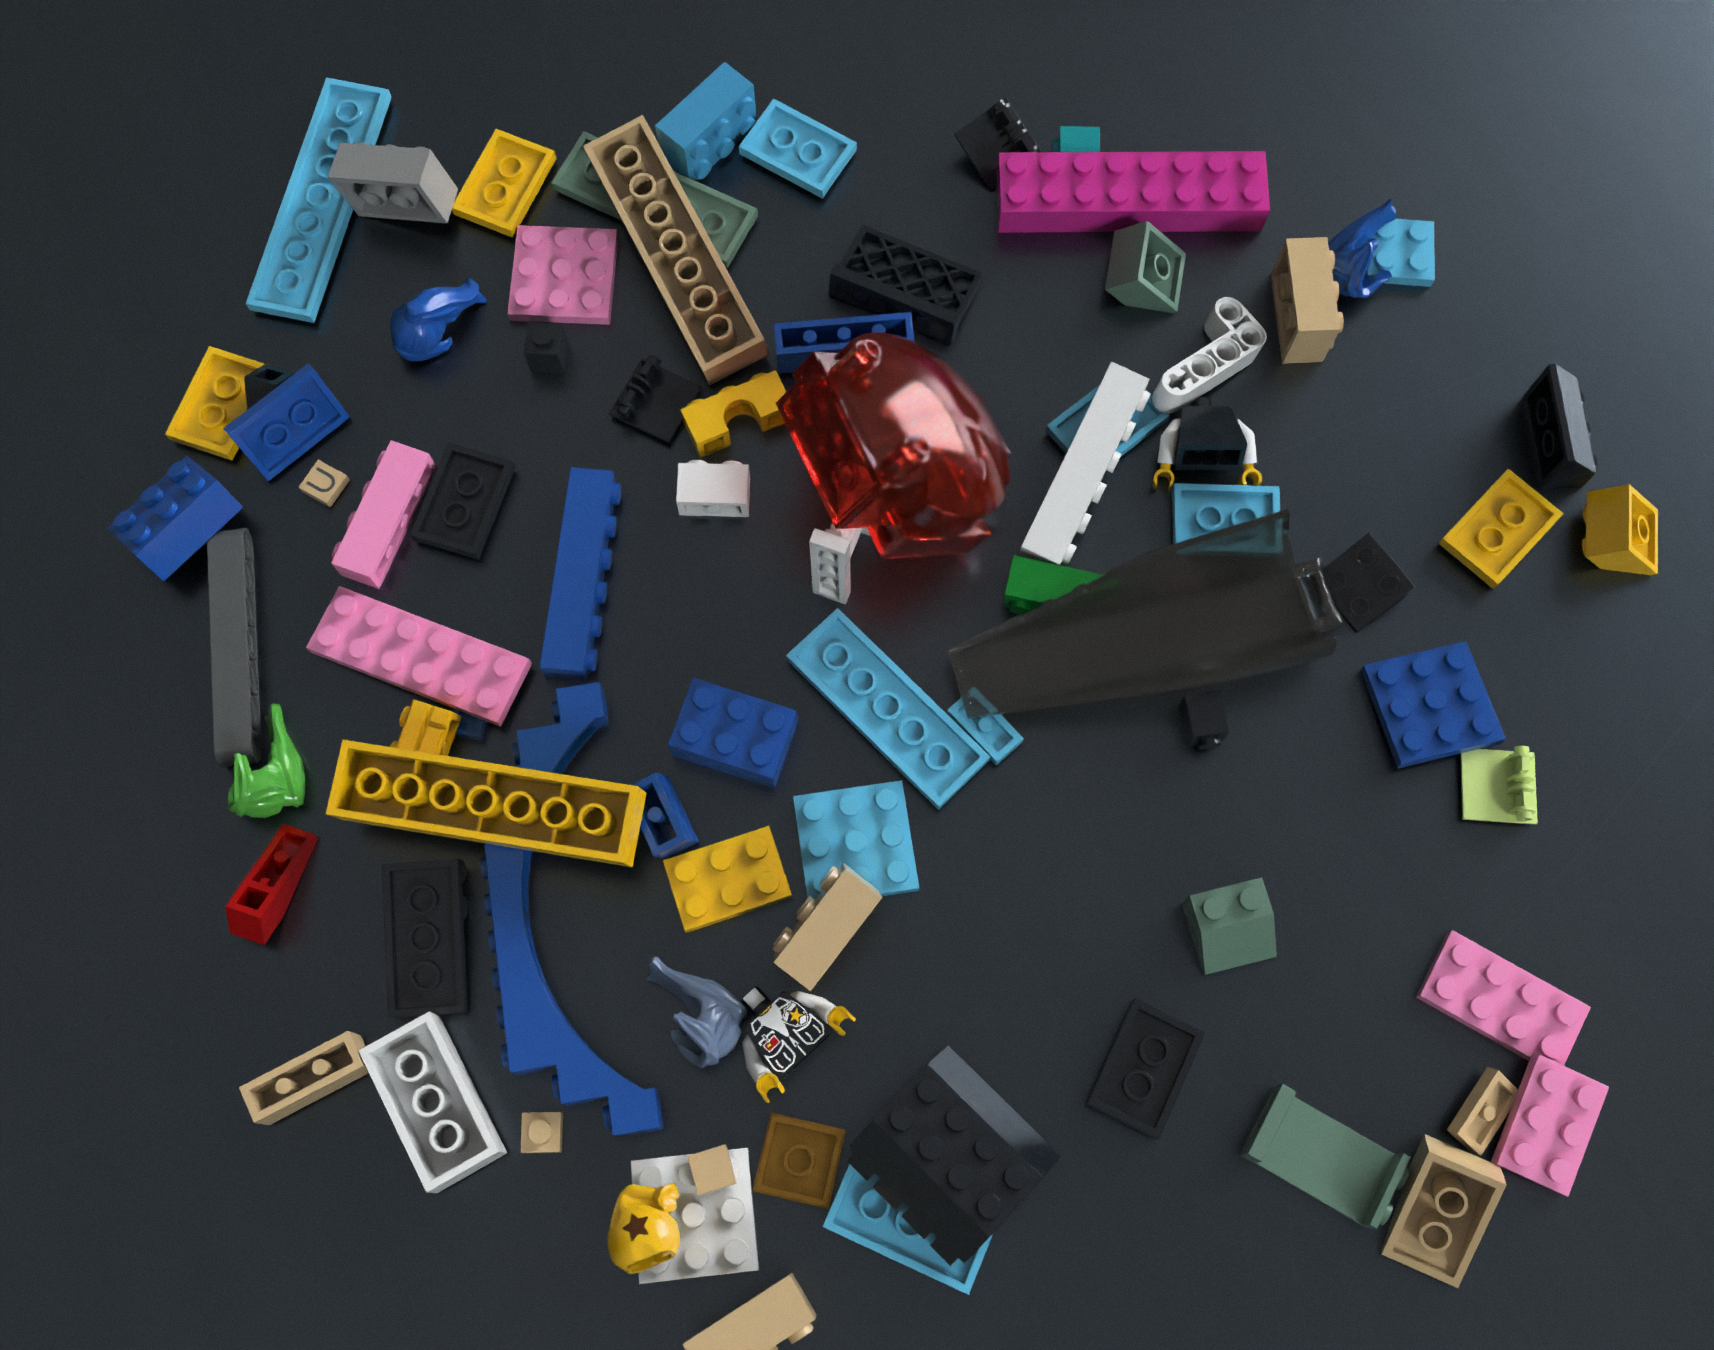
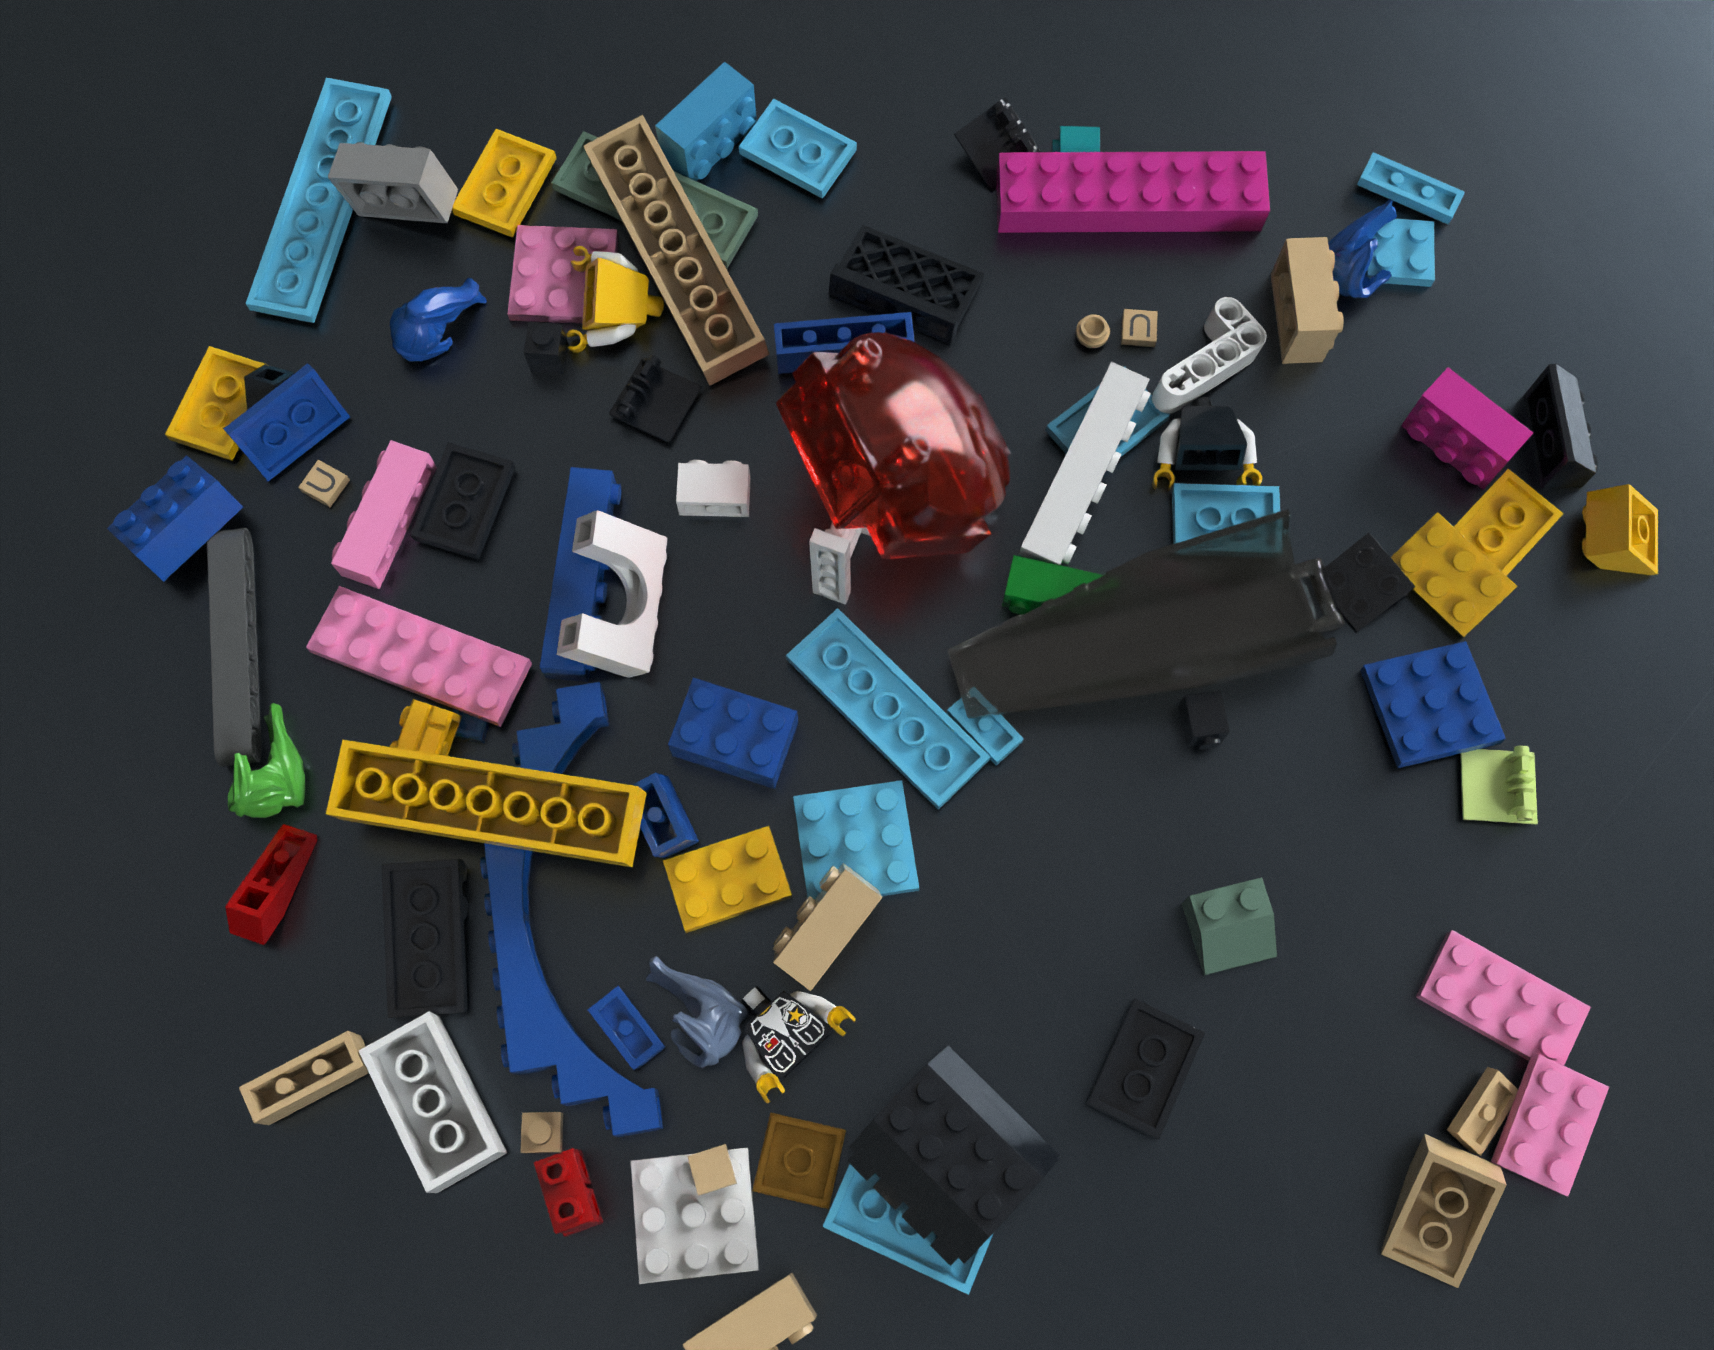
yellow piece [607,1182,680,1274] -> none
yellow arch [680,370,794,458] -> none
sand green slope [1105,221,1186,313] -> none
sand green panel [1240,1084,1411,1229] -> none
none -> red hips [534,1148,603,1237]
none -> white arch [557,510,667,678]
none -> yellow torso [566,246,664,353]
none -> blue plate [588,986,666,1072]
none -> tan plate [1076,314,1110,348]
none -> tan tile [1121,309,1158,347]
none -> medium azure plate [1357,152,1465,225]
none -> yellow plate [1391,512,1518,638]
none -> dark pink brick [1401,367,1533,490]

